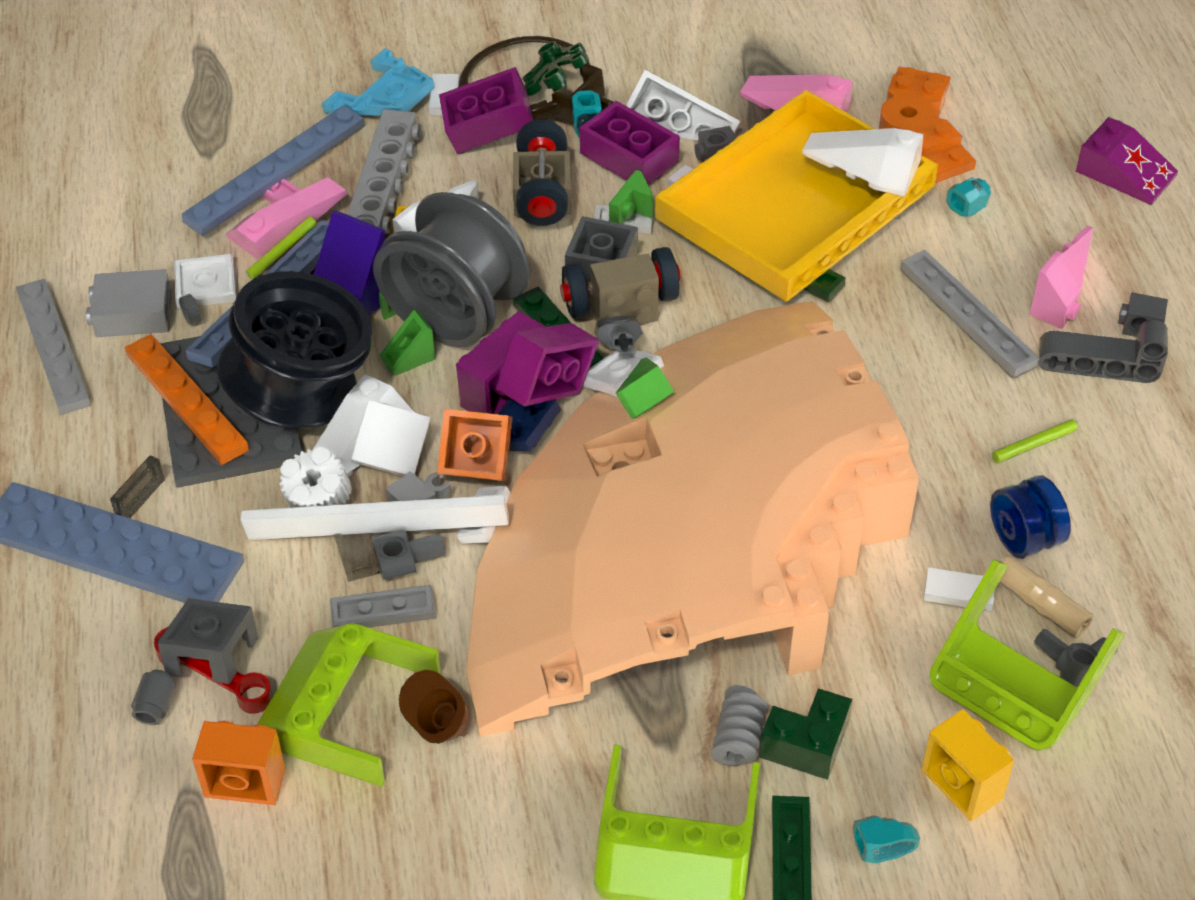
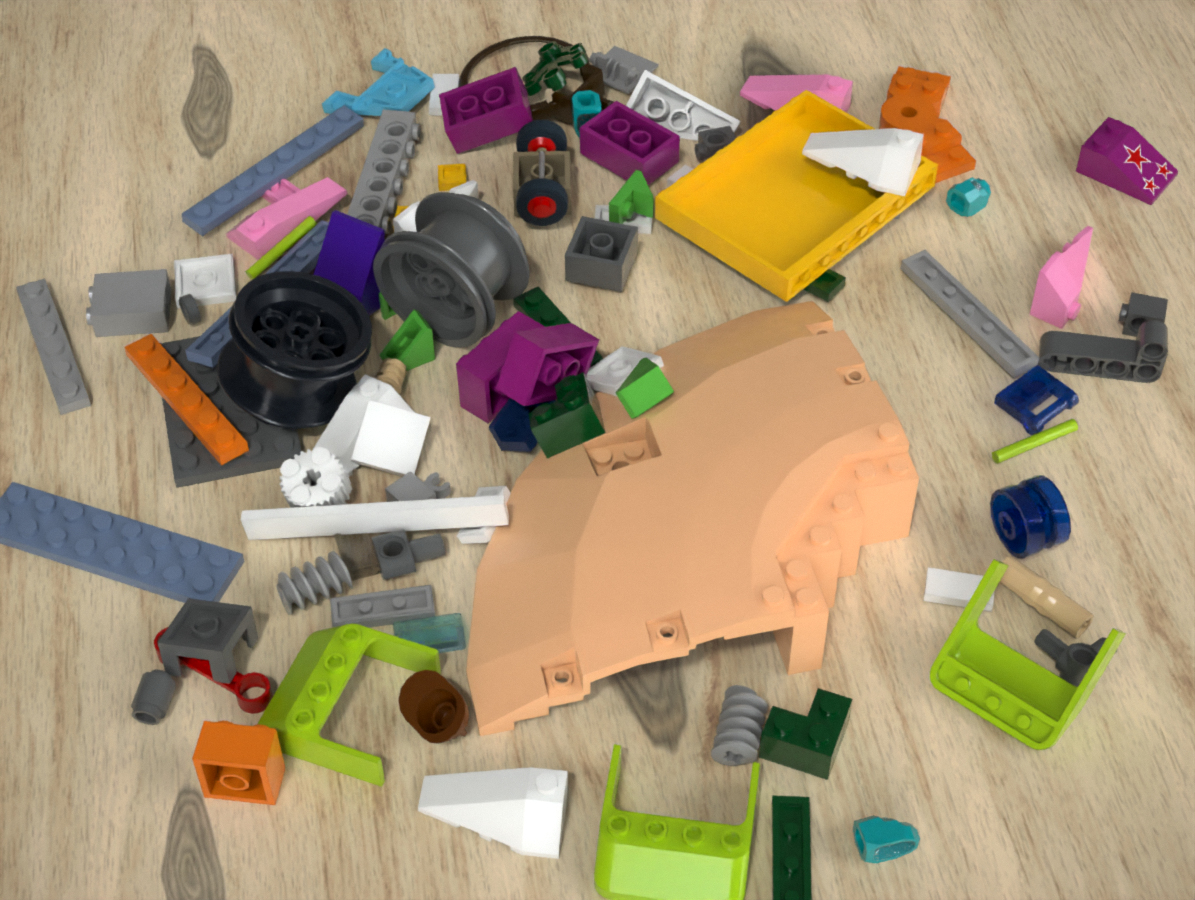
clear smoke tile [110,455,165,518] -> none
orange brick [437,409,513,481] -> none
dark tan brick [560,247,680,324] -> none
dark grey piece [594,316,643,353] -> none
yellow brick [921,709,1014,821] -> none
none -> light grey piece [276,551,353,615]
none -> tan bush [375,358,407,395]
none -> clear light blue slope [393,613,466,653]
none -> white wedge [418,767,568,859]
none -> yellow tile [438,163,467,191]
none -> dark green brick [528,372,606,459]
none -> light grey hinge [589,46,659,94]
none -> clear blue plate [994,365,1079,435]

